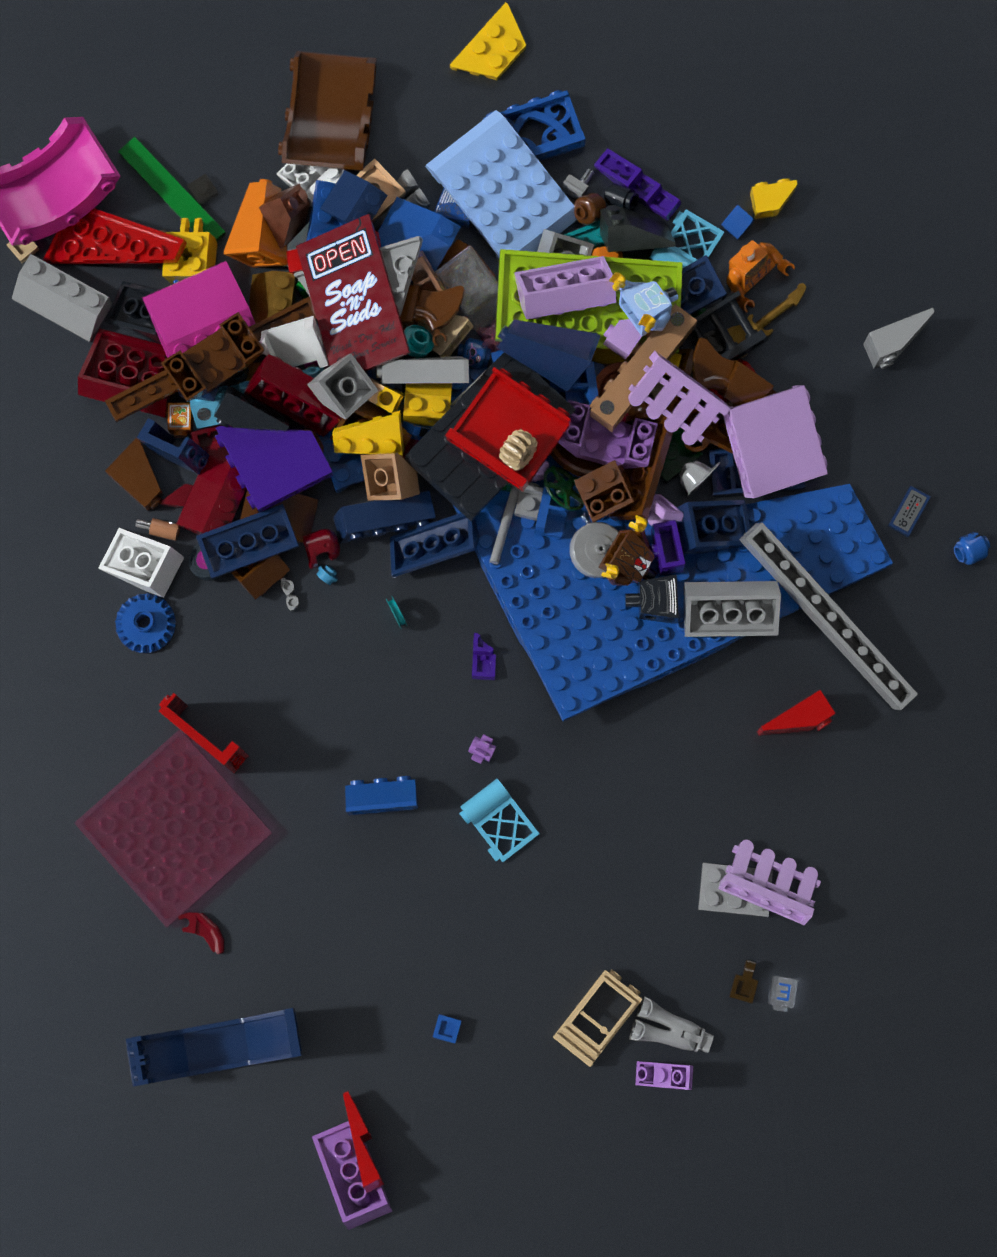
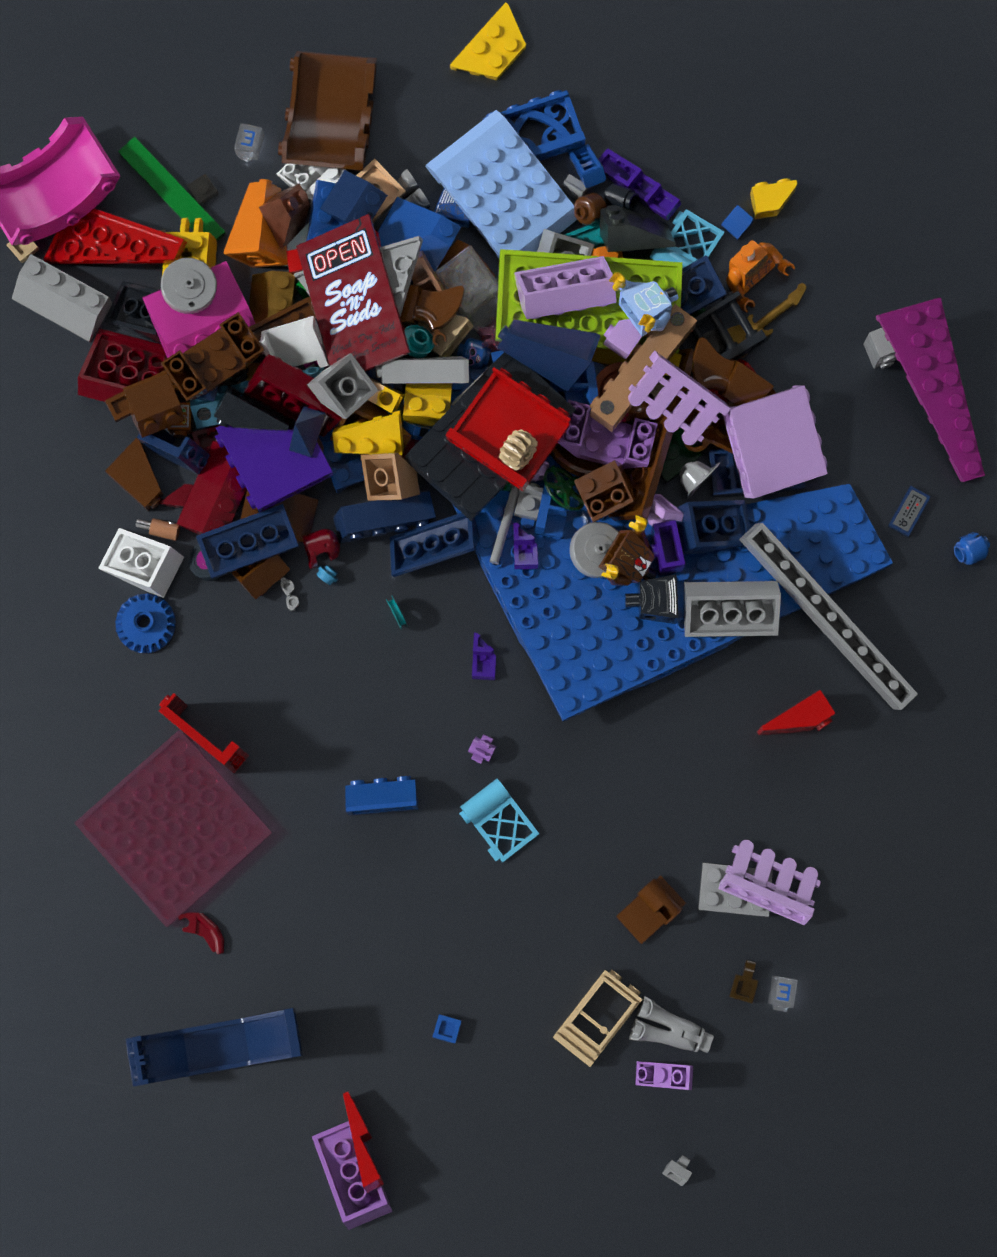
none -> reddish brown slope [123,371,185,438]
none -> light grey wheel [161,258,217,314]
none -> clear brick [234,123,264,161]
none -> dark blue slope [289,406,326,458]
none -> dark purple slope [513,523,538,569]
none -> blue slope [568,144,606,188]
none -> reddish brown piece [616,875,686,944]
none -> light grey tile [662,1155,692,1186]
none -> magenta wing [876,297,985,482]

